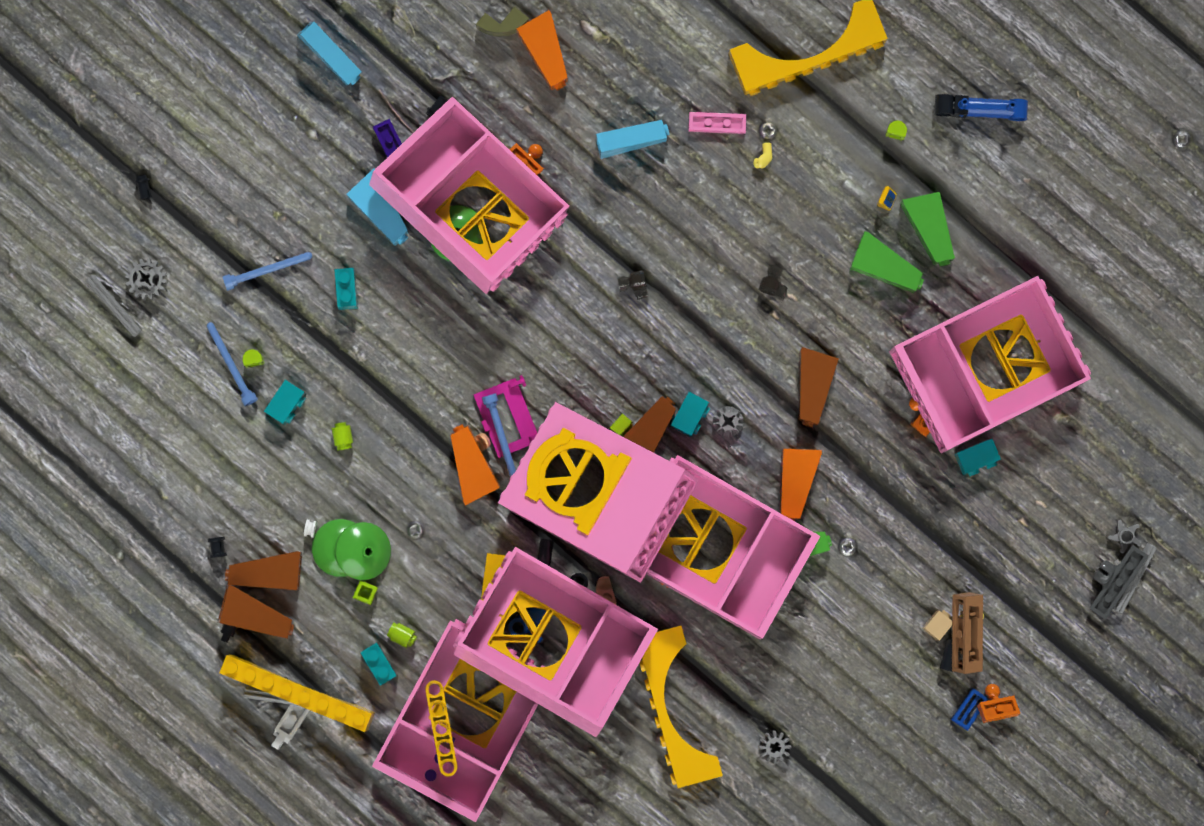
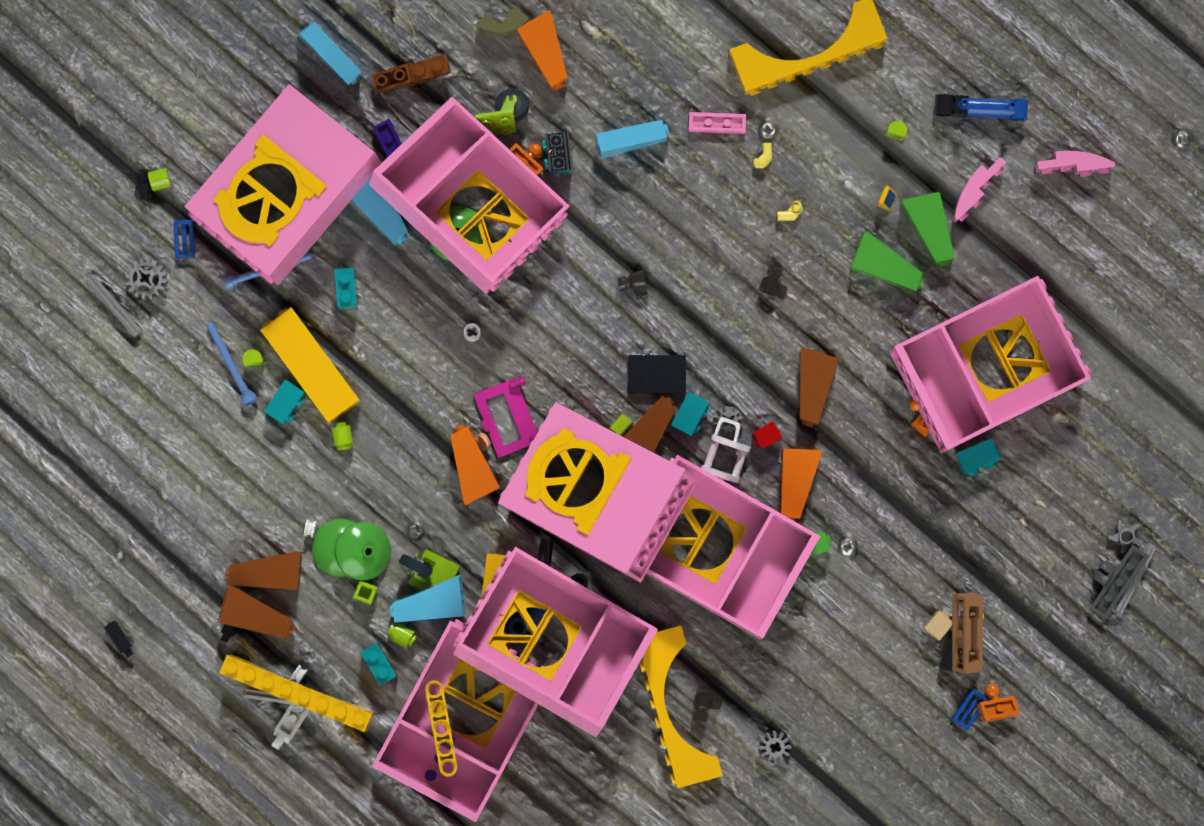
black bush [208,537,227,558] -> none
black pin [426,95,447,117] -> none
medium blue piece [482,393,516,478] -> none
light nougat hair [595,576,616,605] -> none
none -> black cylinder [104,620,134,658]
none -> lime brick [148,168,172,192]
none -> blue tile [174,220,195,259]
none -> bright pink panel [185,84,382,286]
none -> yellow brick [260,308,361,424]
none -> white bush [290,665,308,683]
none -> dark orange slope [371,54,451,93]
none -> medium azure slope [390,575,466,622]
none -> lime plate [399,549,460,590]
none -> white bush [464,323,481,342]
none -> plate [475,88,529,135]
none -> brick [542,132,572,175]
none -> black tile [628,355,686,394]
none -> clear smoke piece [692,691,723,722]
none -> white bar [701,417,751,483]
none -> red brick [751,421,783,450]
none -> light yellow arm [777,201,803,221]
none -> bright pink slope [952,157,1006,223]
none -> bright pink slope [1034,151,1115,177]

